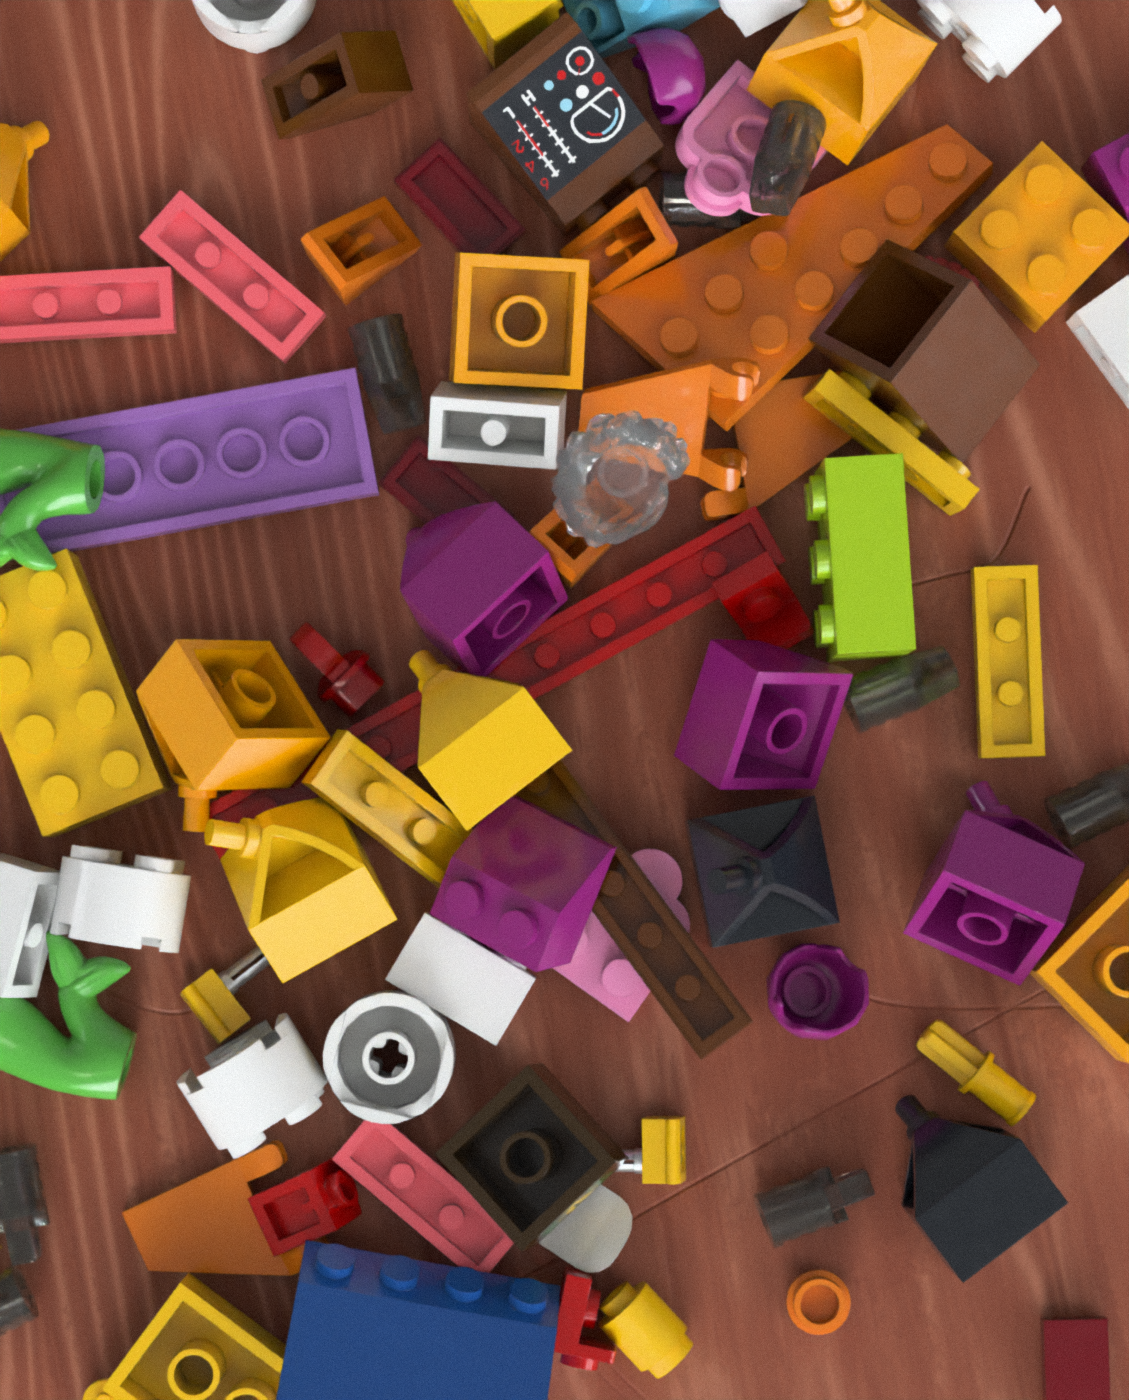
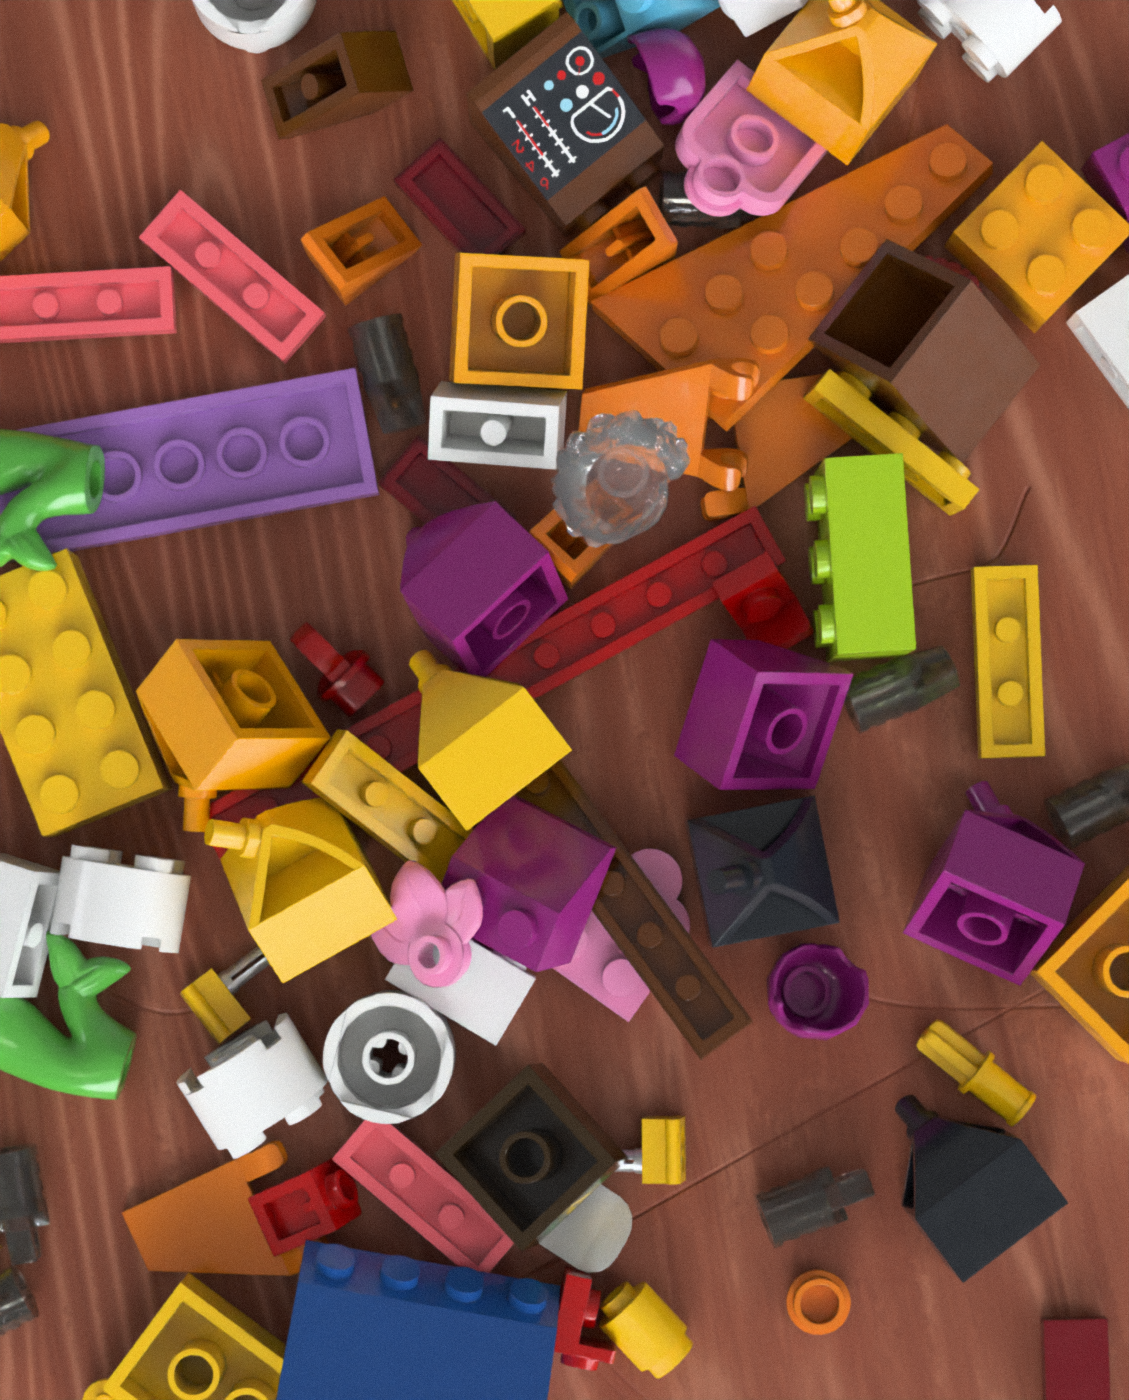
clear smoke hinge [749,100,827,216] -> none
none -> bright pink plate [371,861,483,988]

